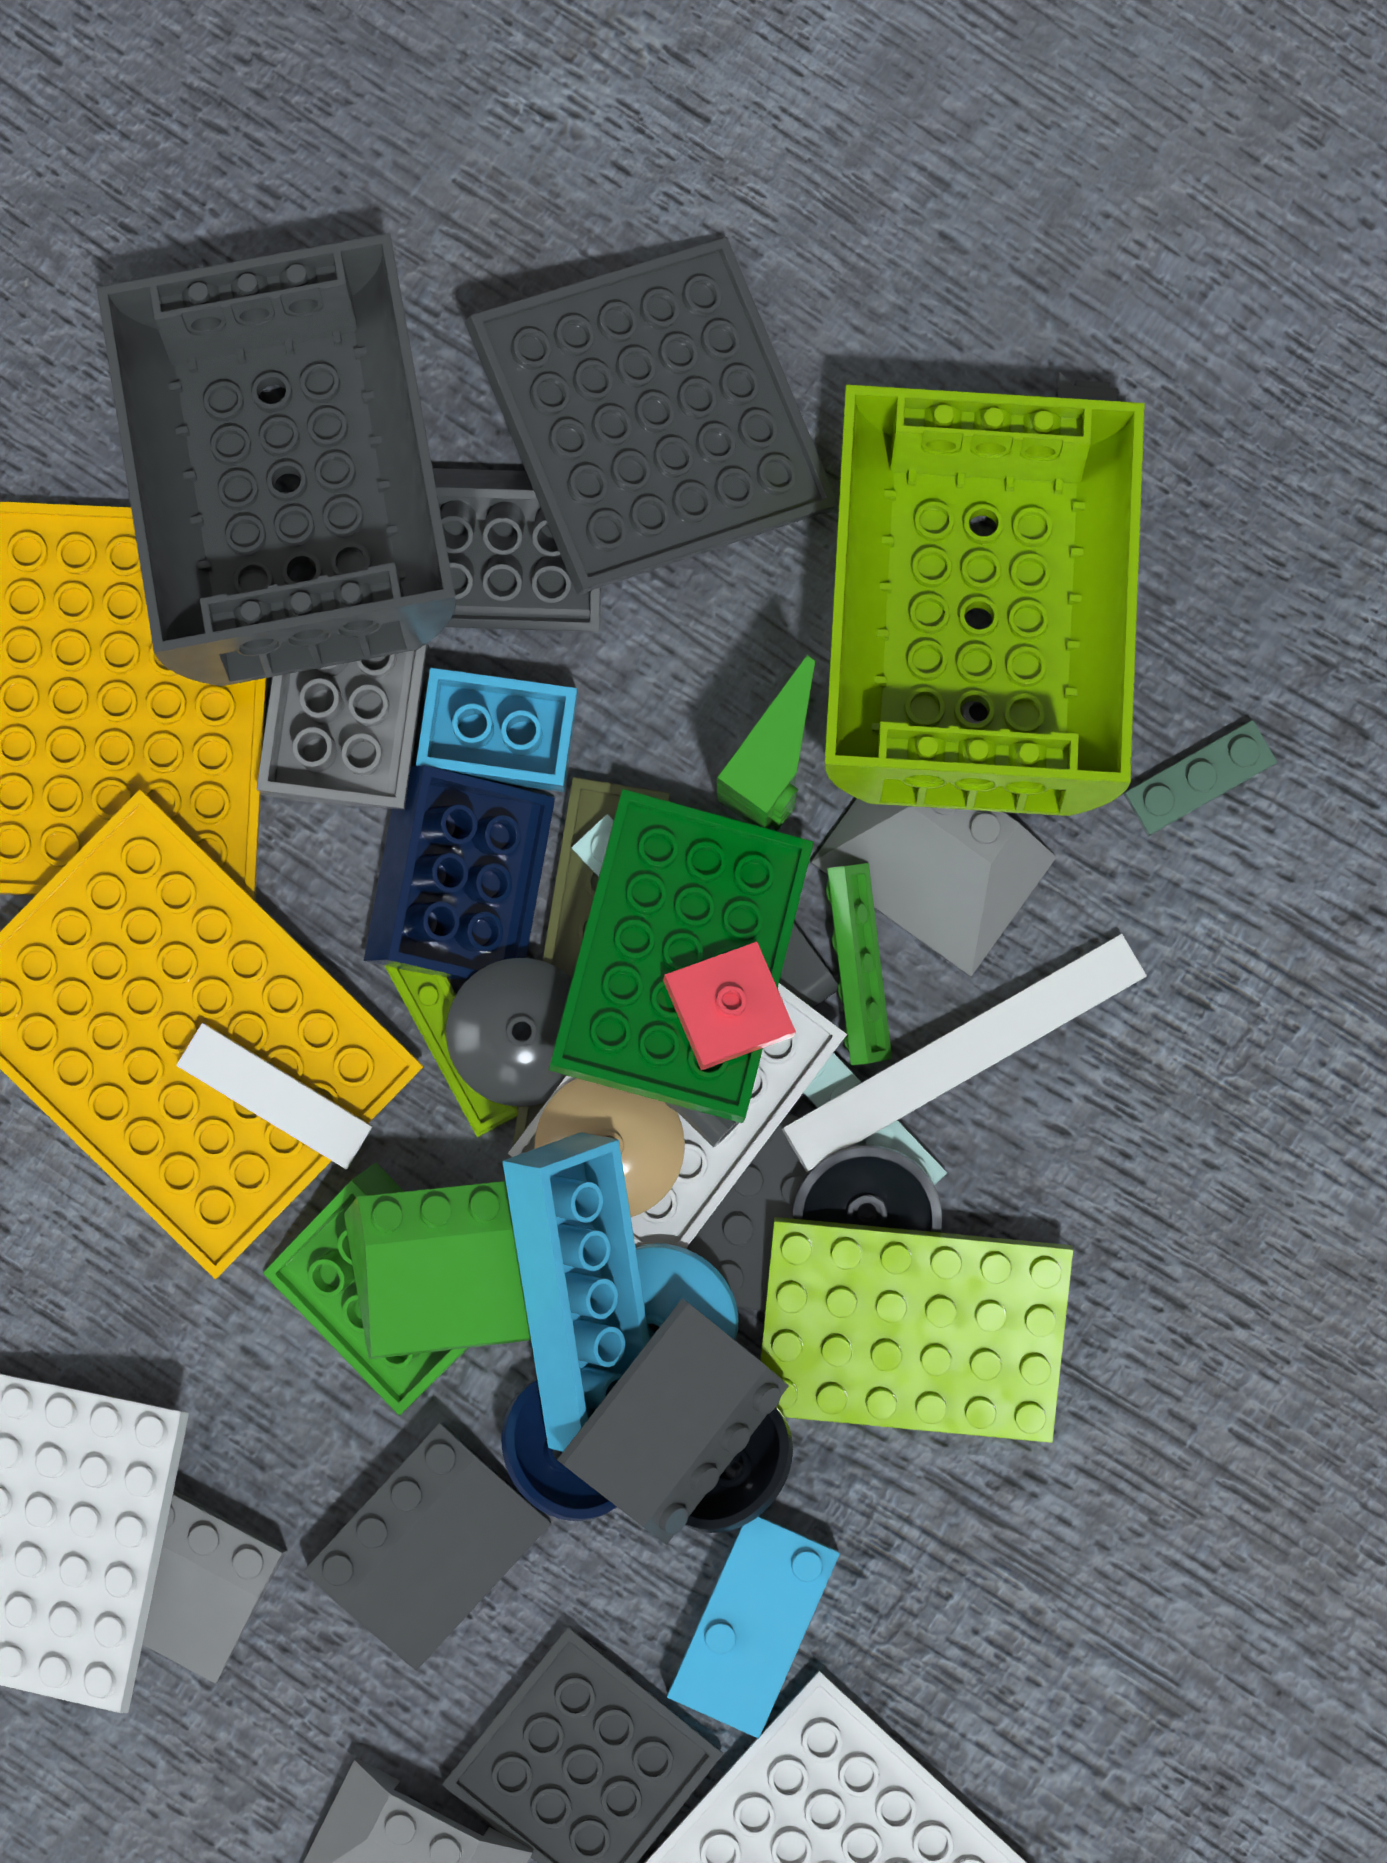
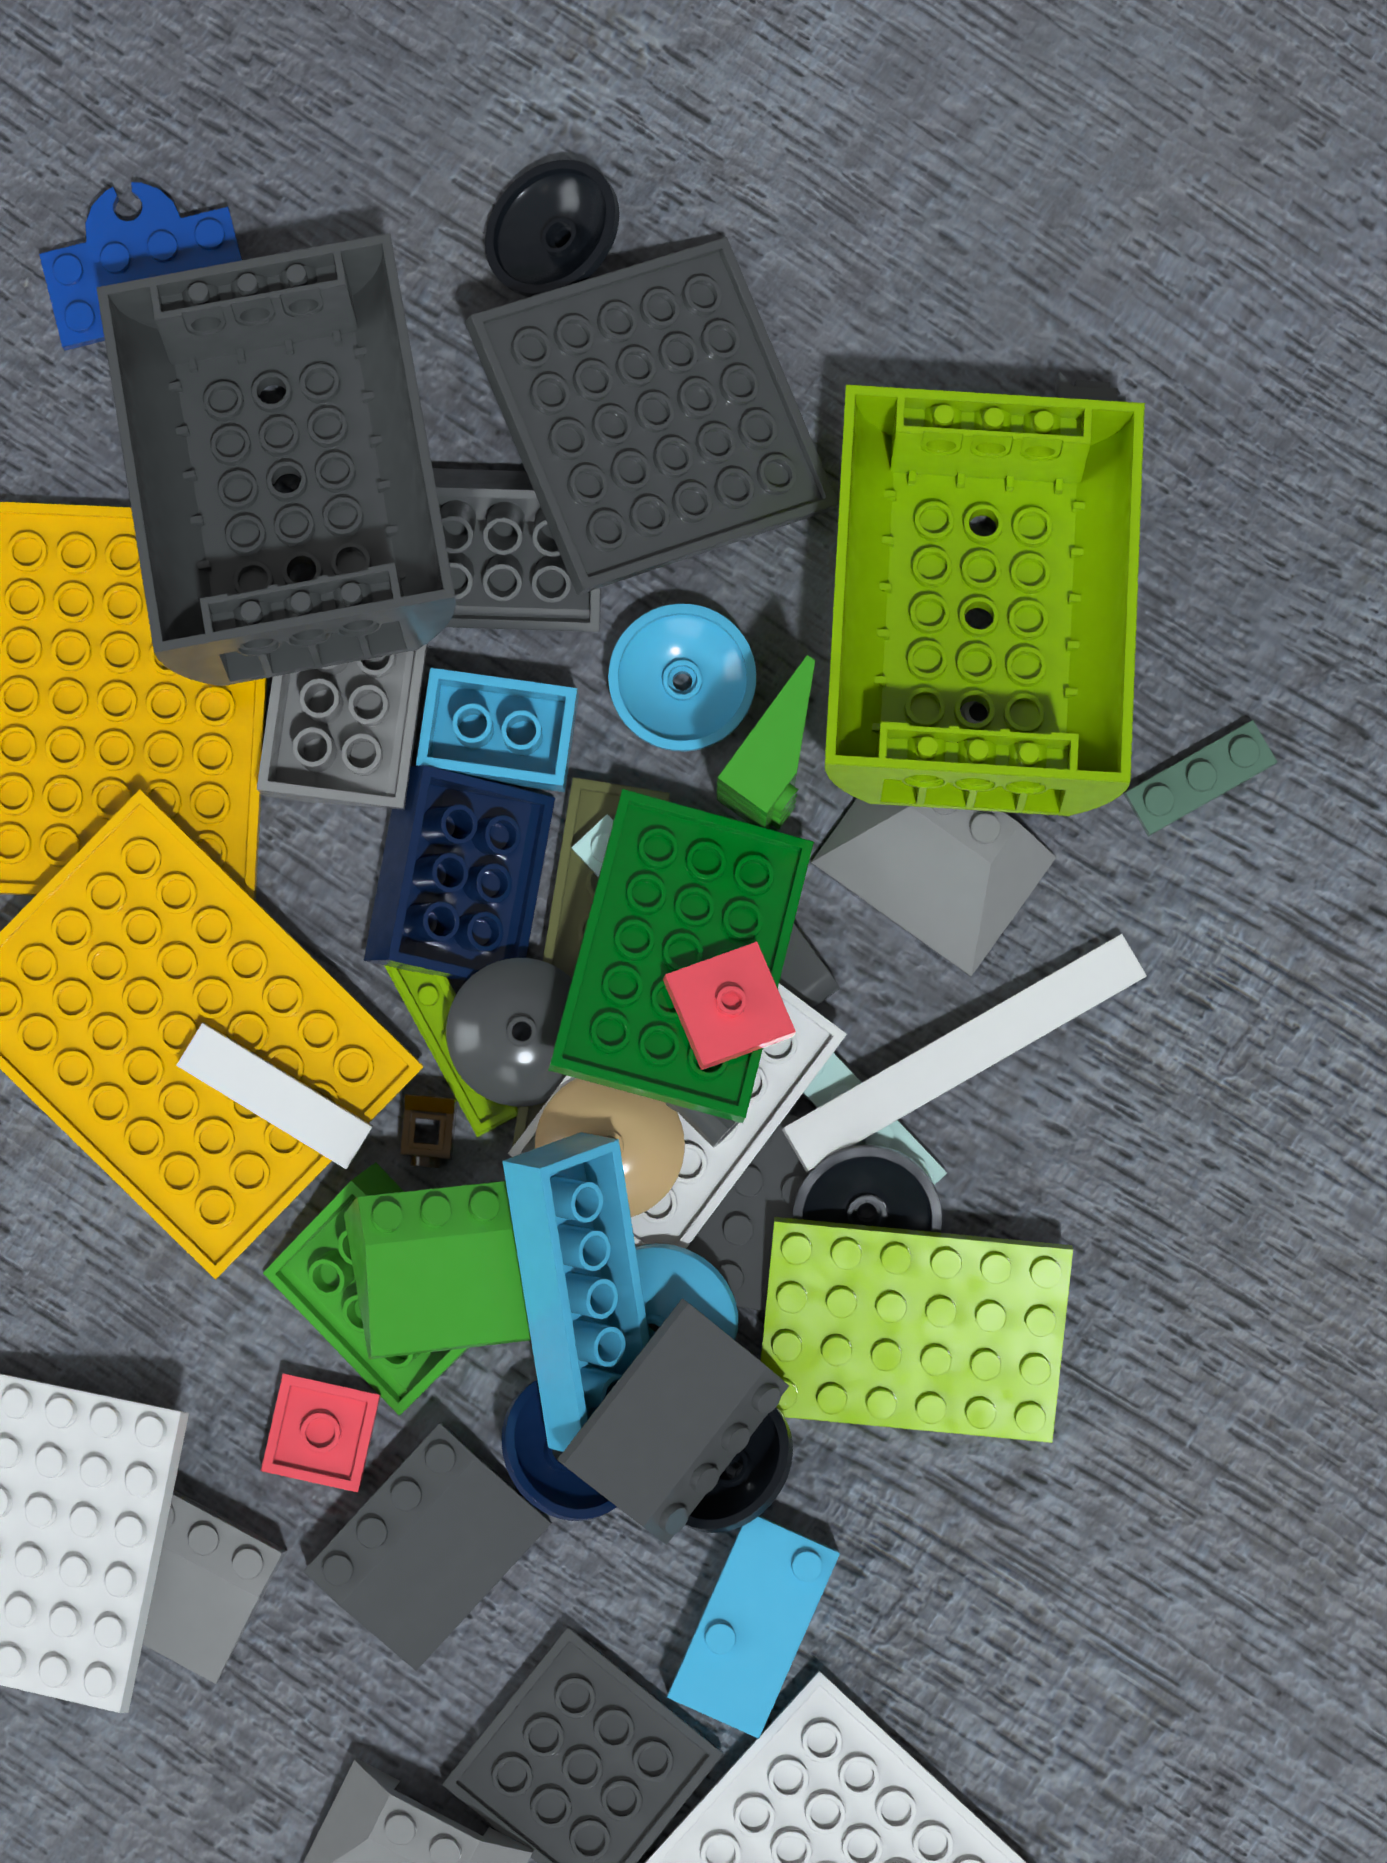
bright green plate [826,863,892,1065] -> none
none -> blue plate [39,182,242,351]
none -> coral plate [261,1373,381,1493]
none -> dark brown window [400,1094,458,1168]
none -> black dish [485,160,619,297]
none -> medium azure dish [608,604,756,752]

